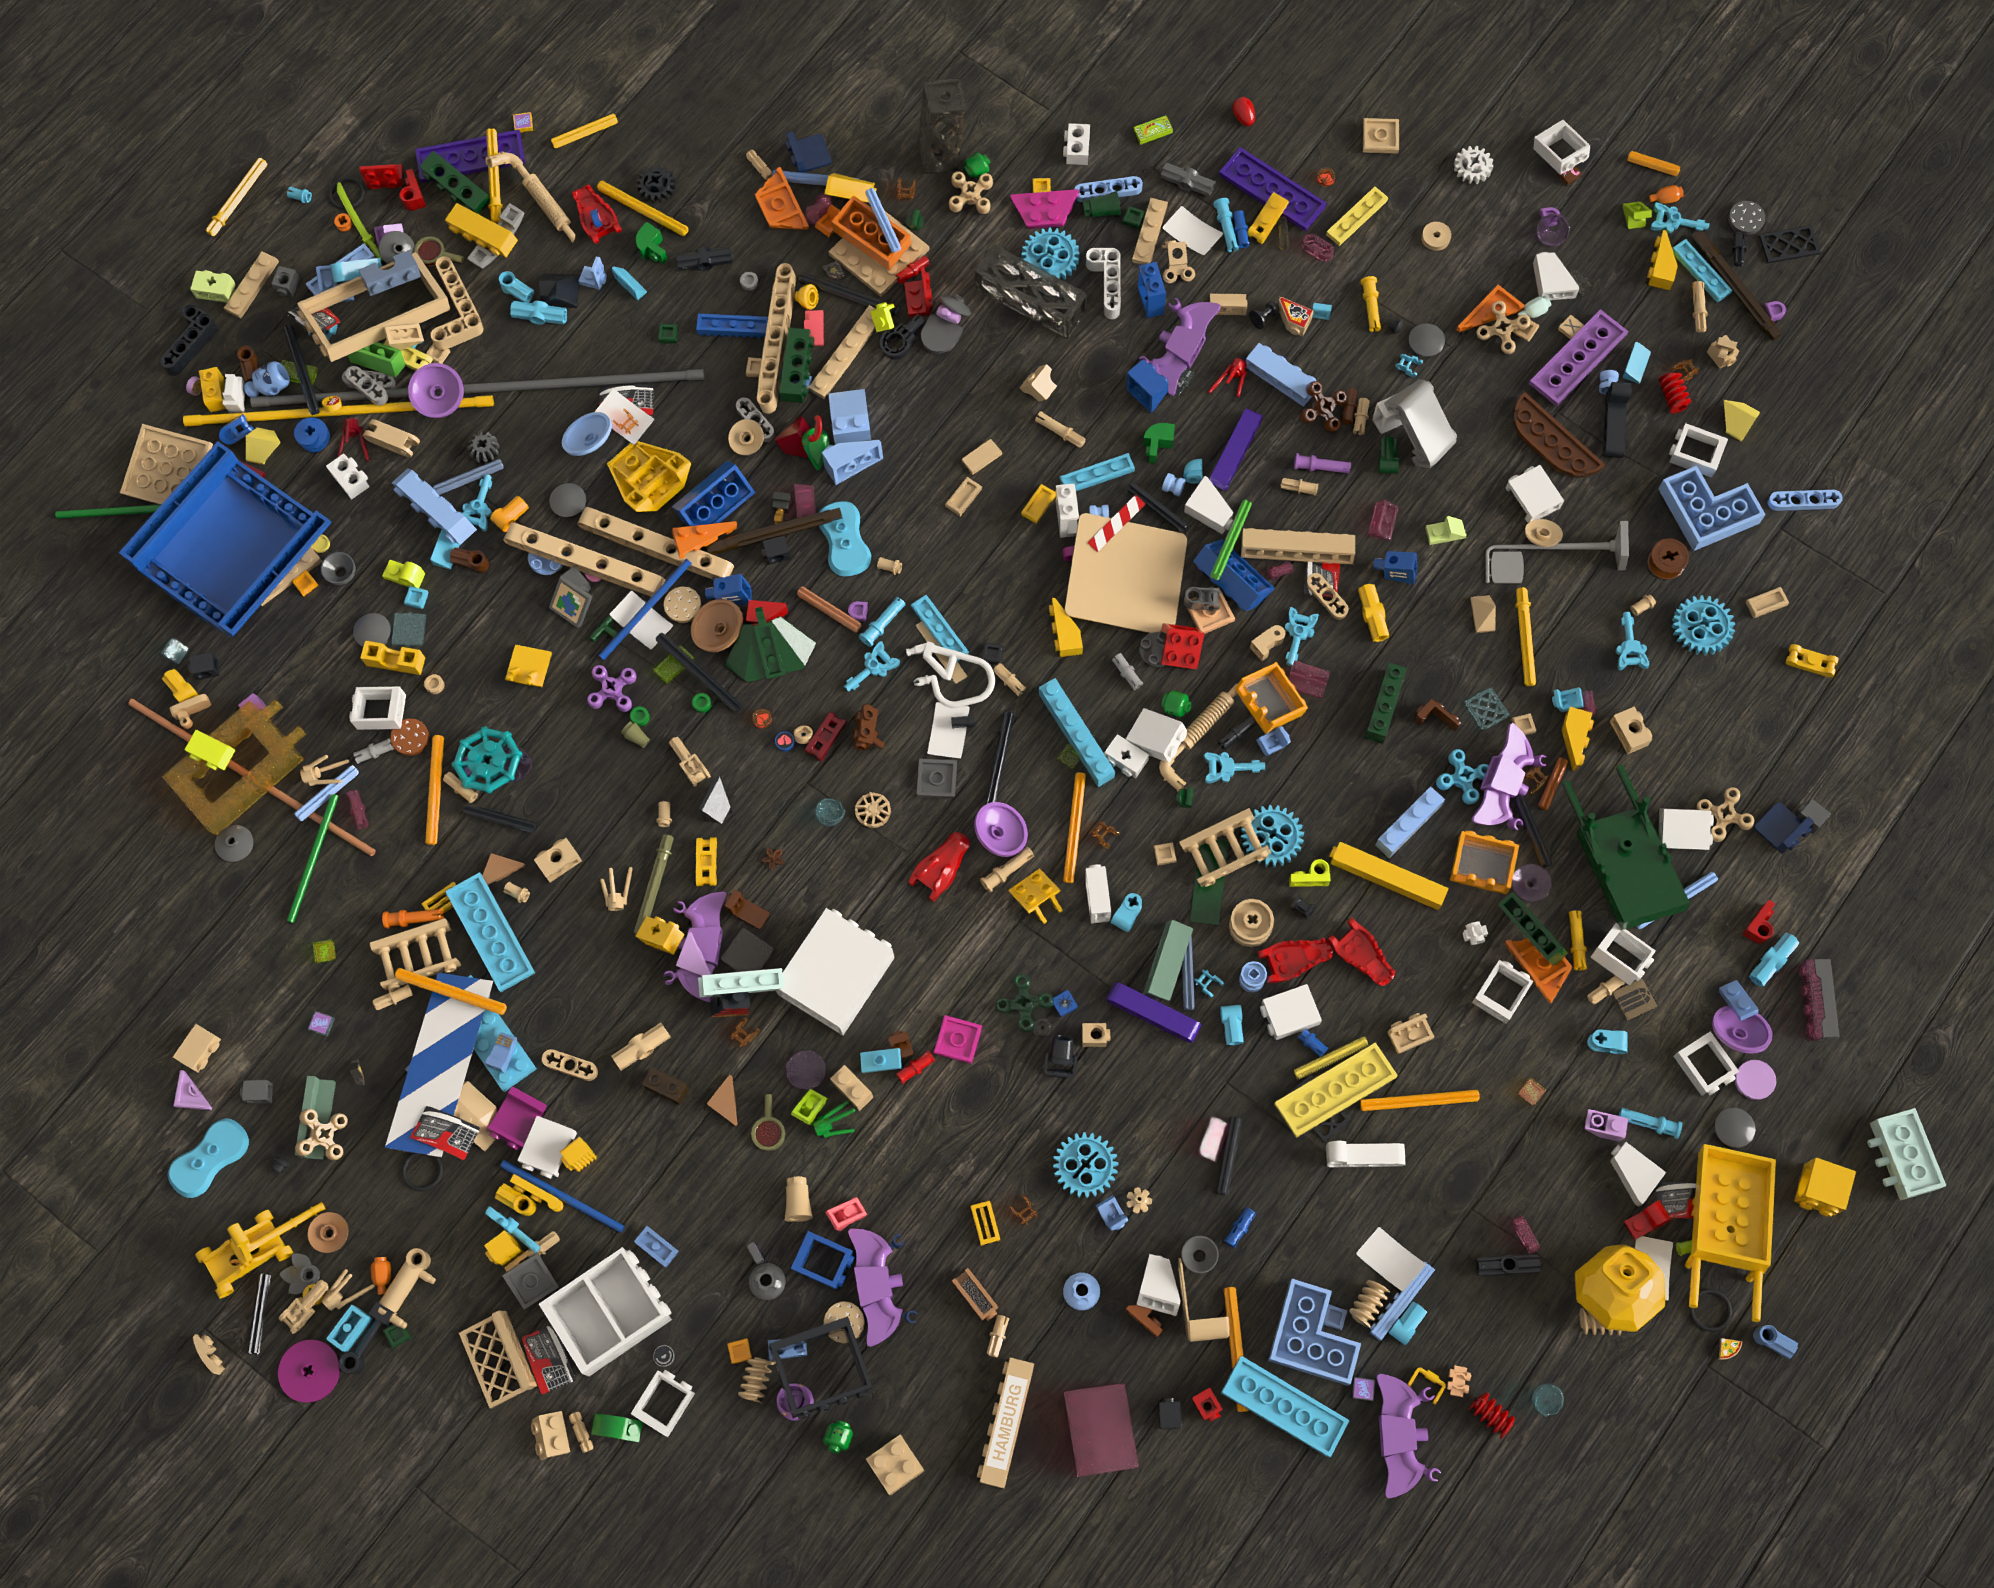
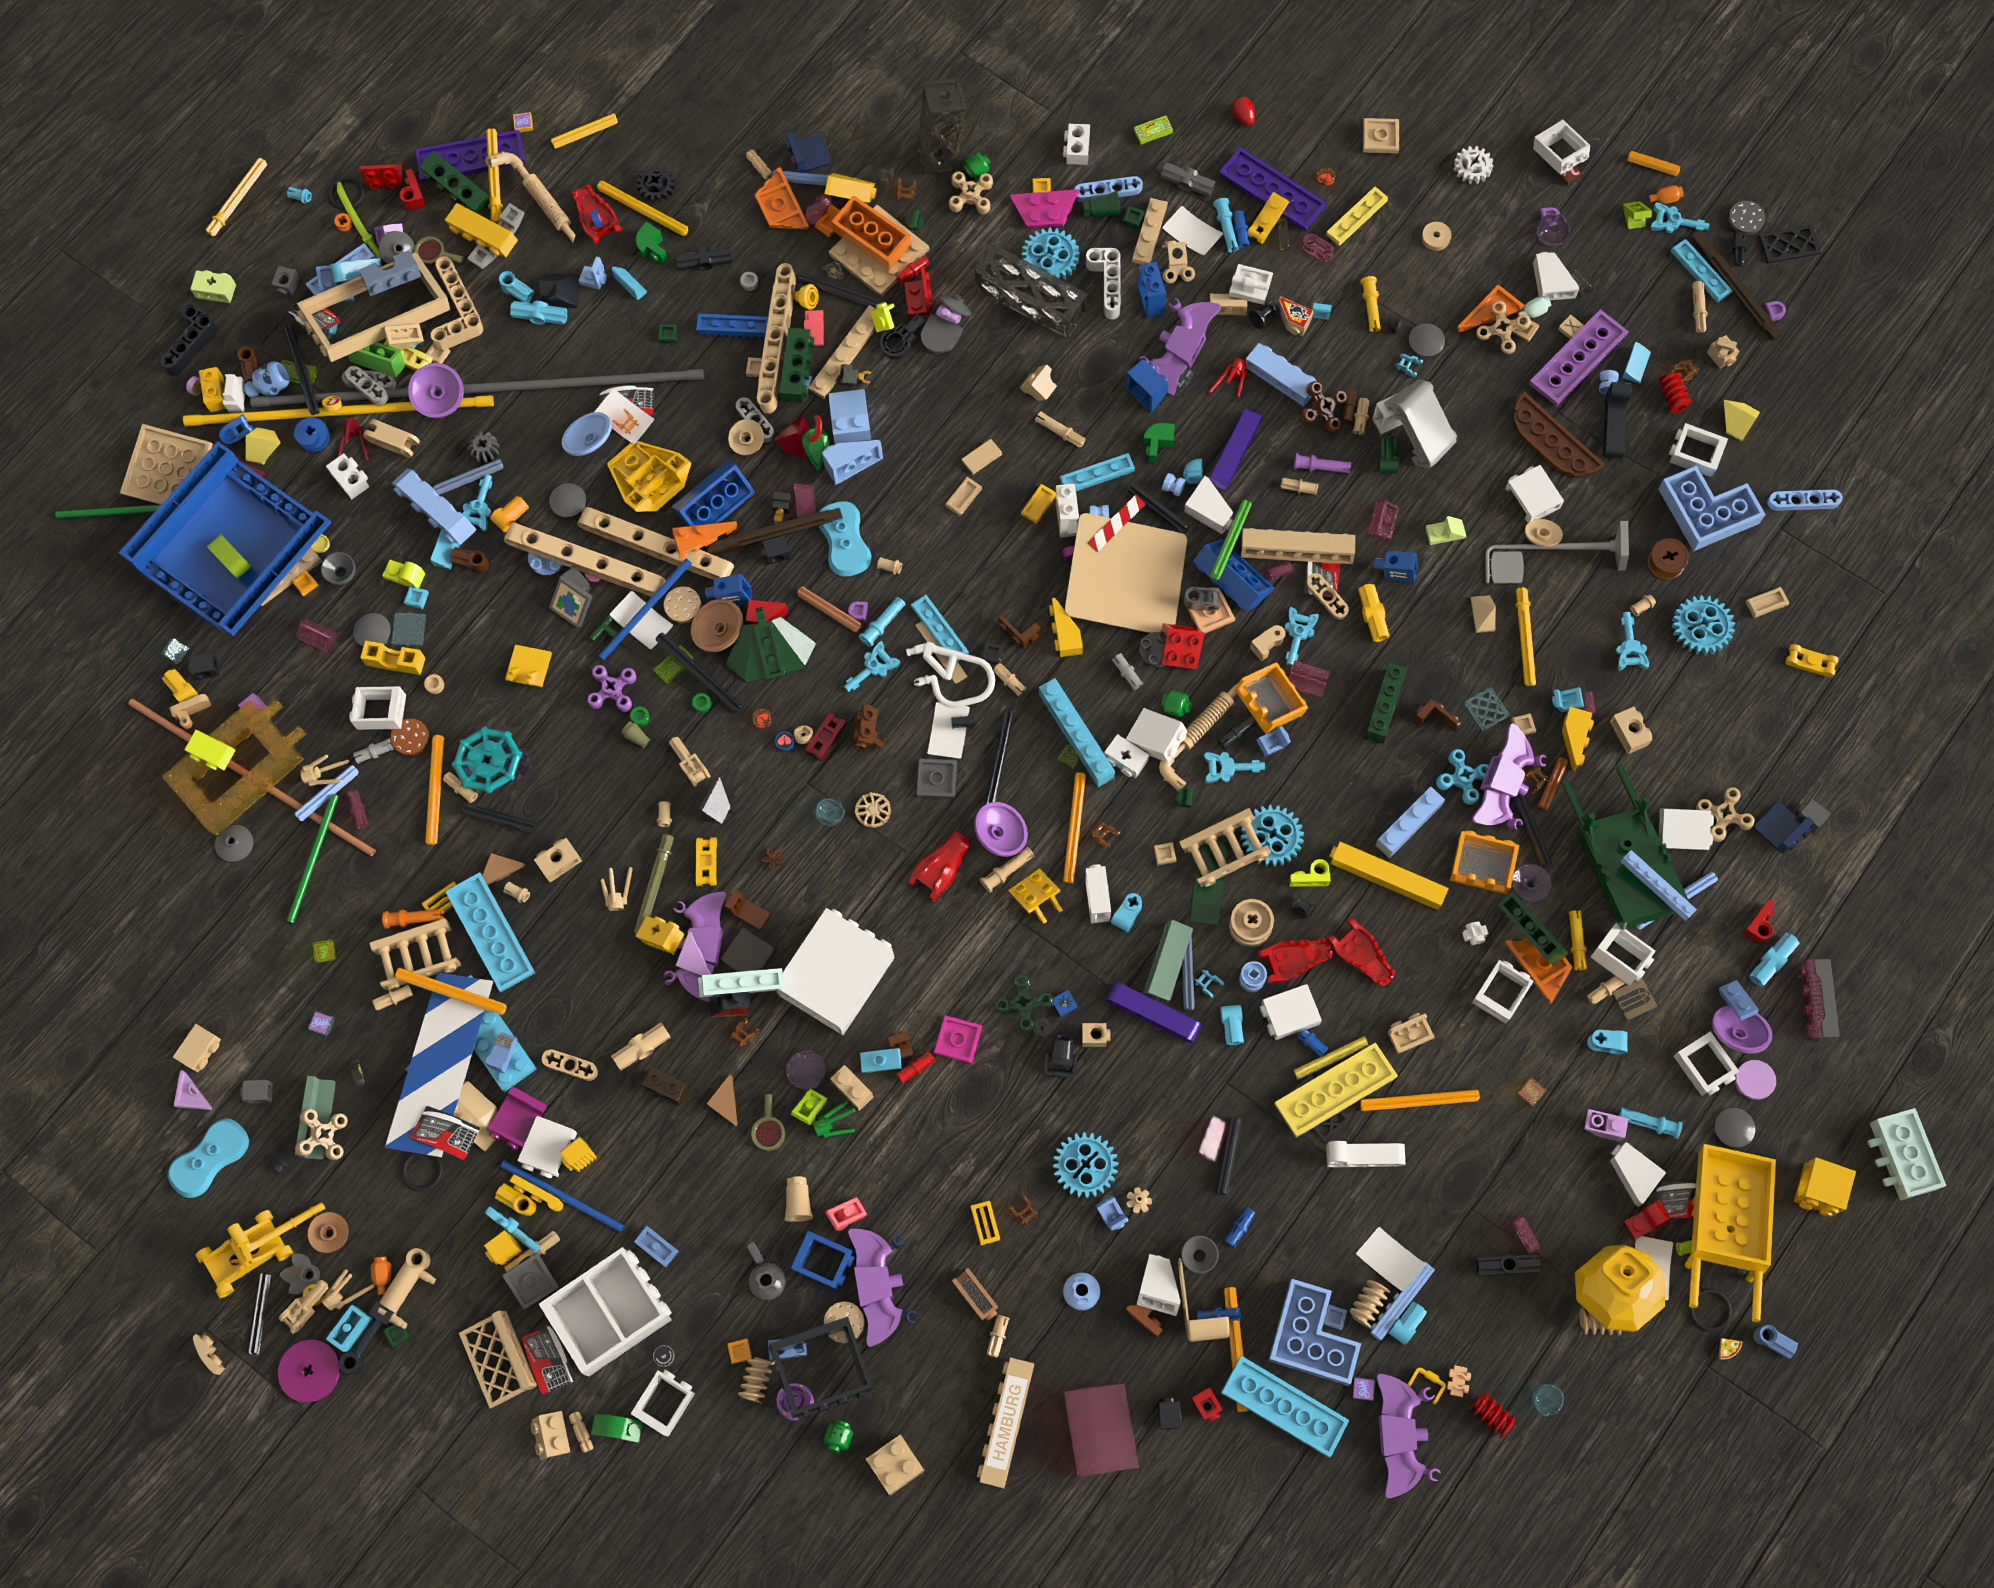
tan plate [224,252,279,318] -> none
light blue axle [865,188,901,253] -> none
yellow slope [1647,230,1677,290] -> none
none -> lime beam [207,534,251,579]
none -> clear pink slope [295,619,339,653]
none -> pearl dark grey piece [839,364,871,385]
none -> reddish brown bracket [998,615,1040,648]
none -> blue pin [1197,1307,1241,1321]
none -> white plate [1229,264,1273,305]
none -> light blue piece [1620,850,1697,921]

